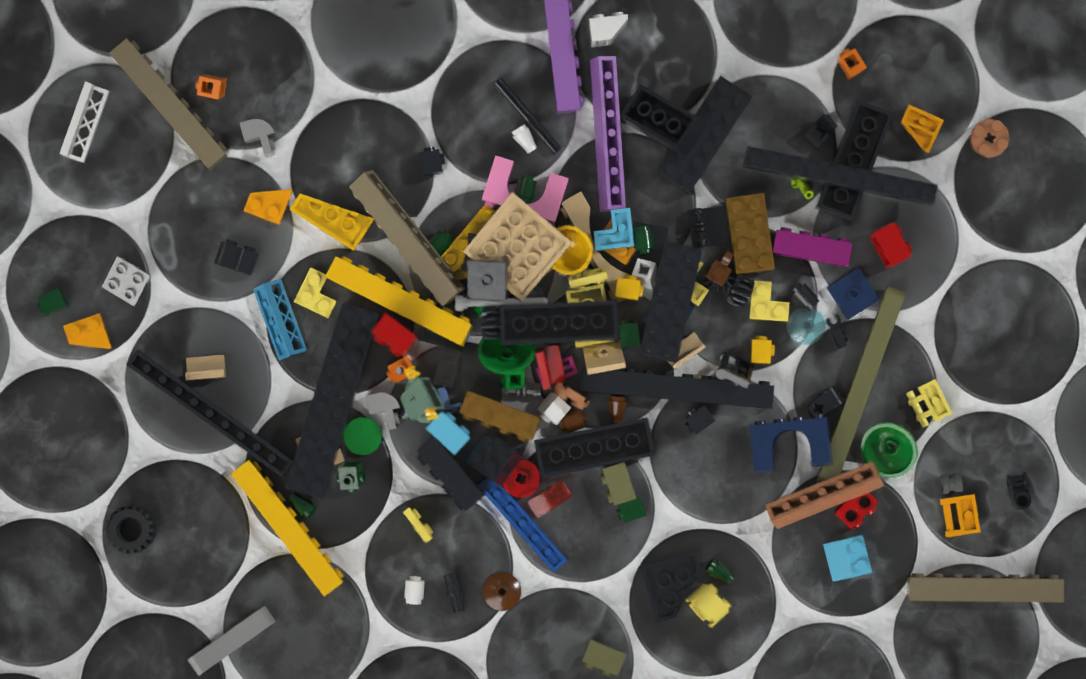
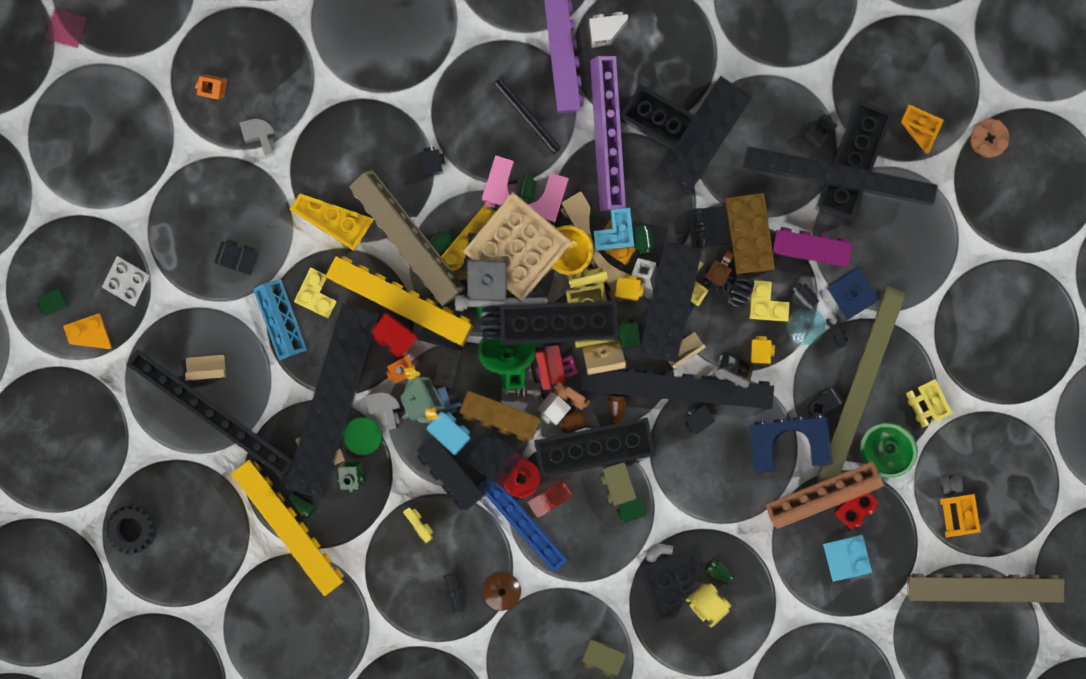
white fence [59,82,110,163] -> none
dark tan brick [109,38,227,171] -> none
light grey beam [188,606,276,676] -> none
light orange wing [243,189,293,225] -> none
white brick [404,576,425,604] -> none
white cone [512,124,537,154] -> none
lime arm [791,178,814,199] -> none
orange brick [837,48,867,80] -> none
red brick [869,222,913,270] -> none
black piece [1006,472,1031,510] -> none
none -> clear pink piece [45,9,87,48]
none -> light grey arm [646,544,673,563]

